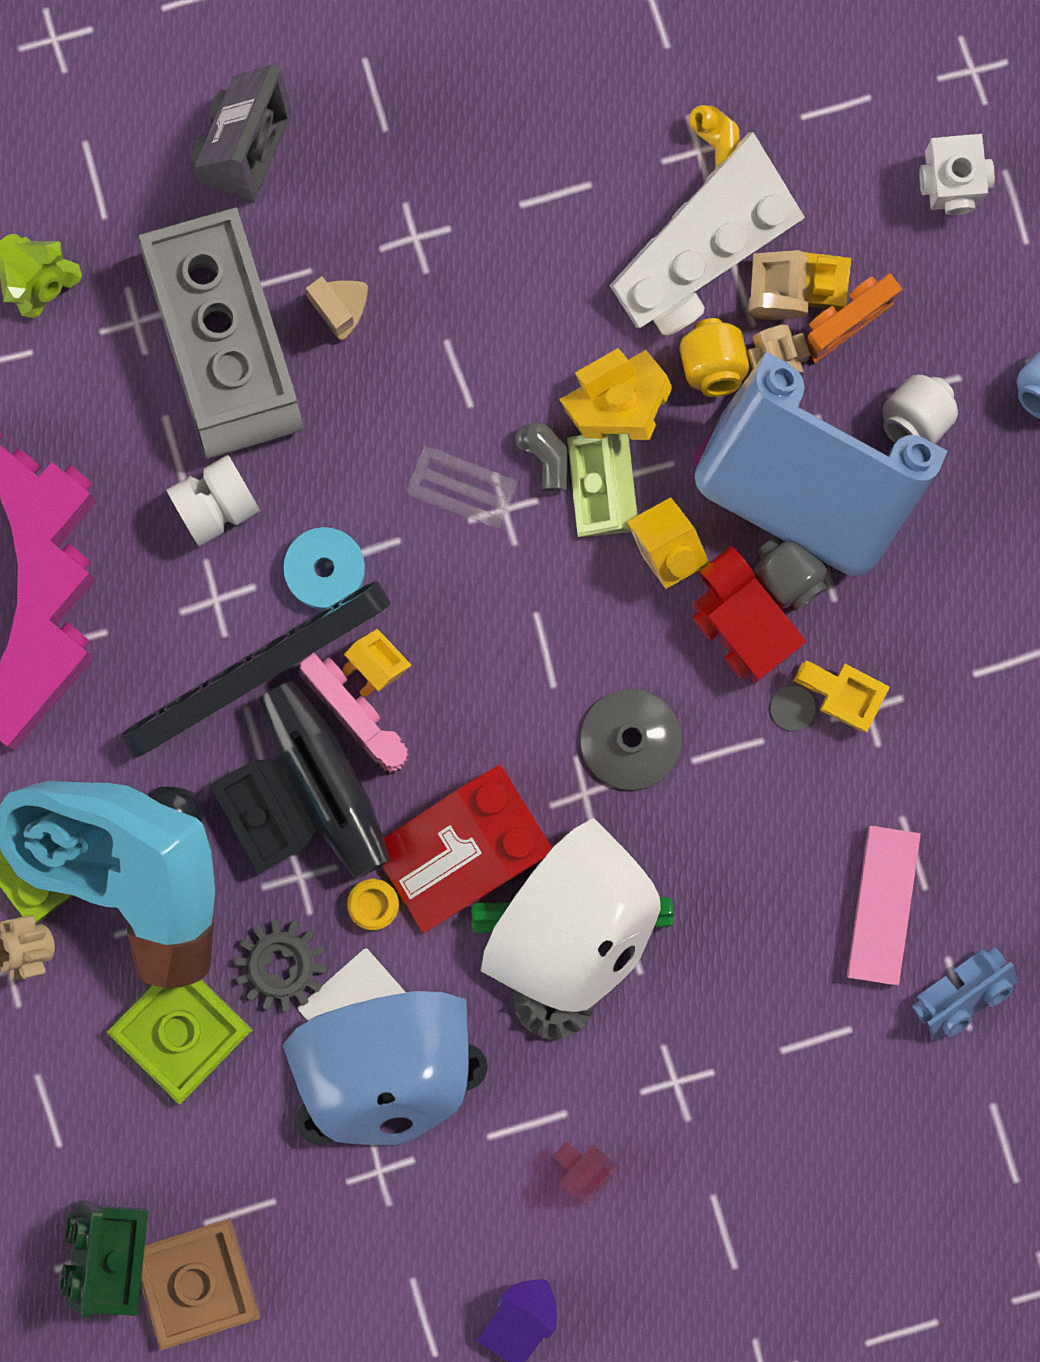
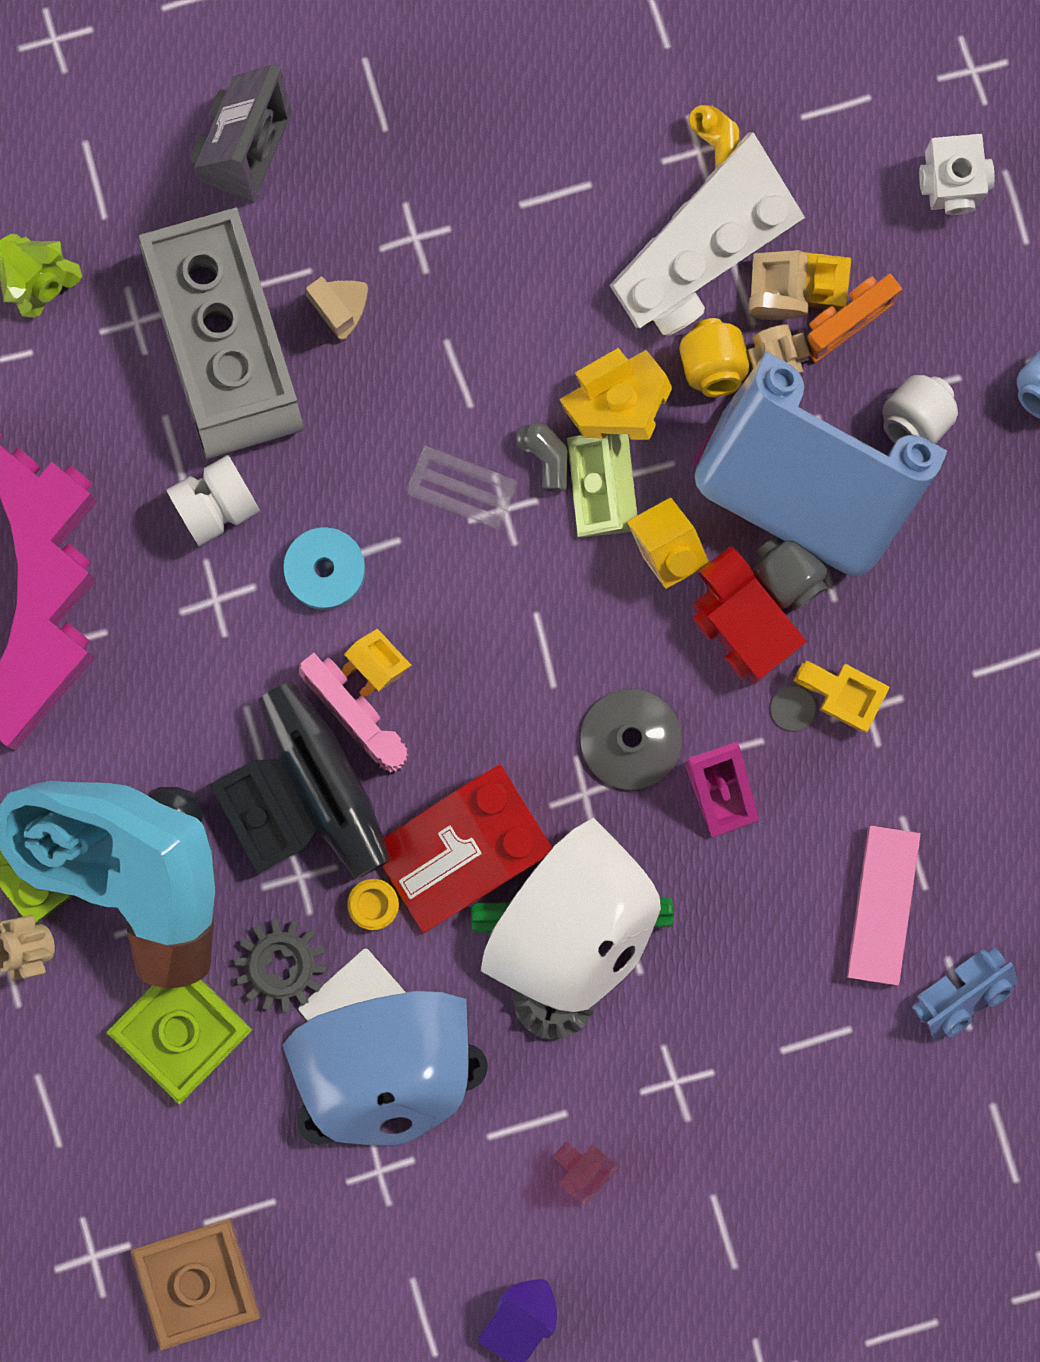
dark green bracket [60,1200,149,1318] -> none
black beam [120,581,391,758] -> none
none -> dark pink slope [684,741,759,837]

